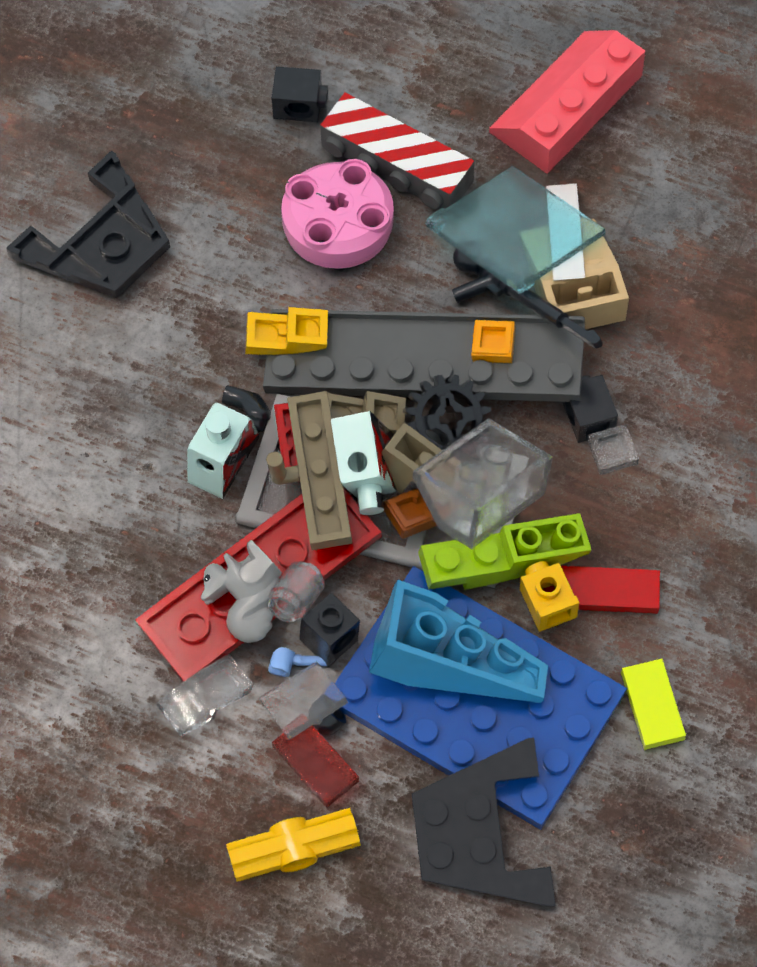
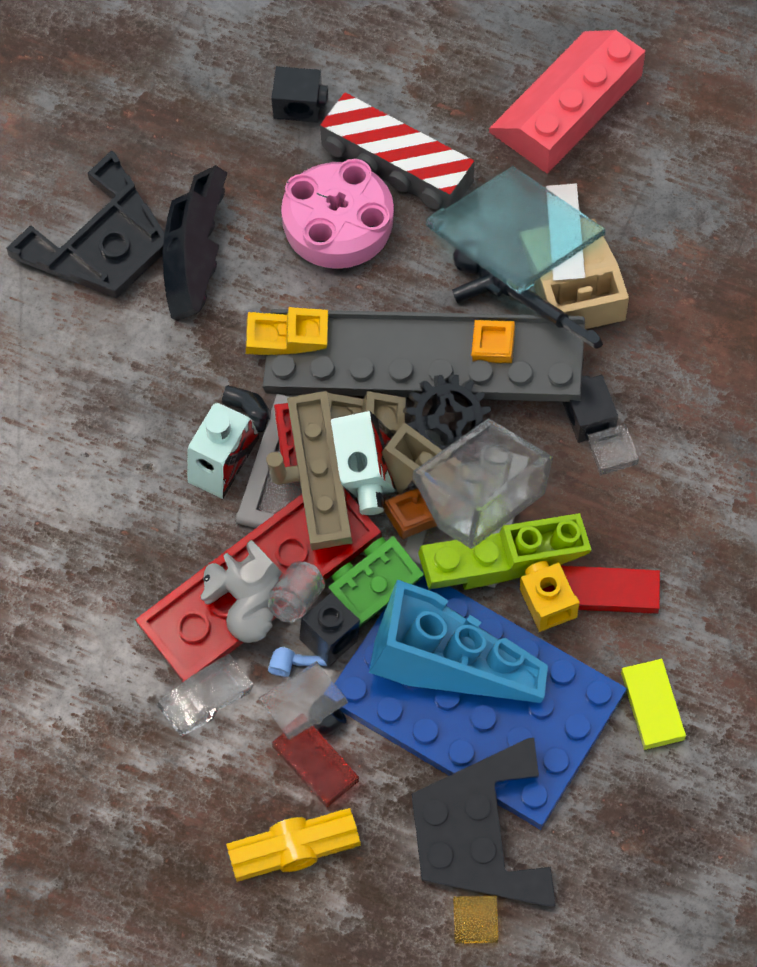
none -> black slope [163,165,228,321]
none -> bright green bracket [328,536,425,627]
none -> clear yellow plate [453,896,498,944]

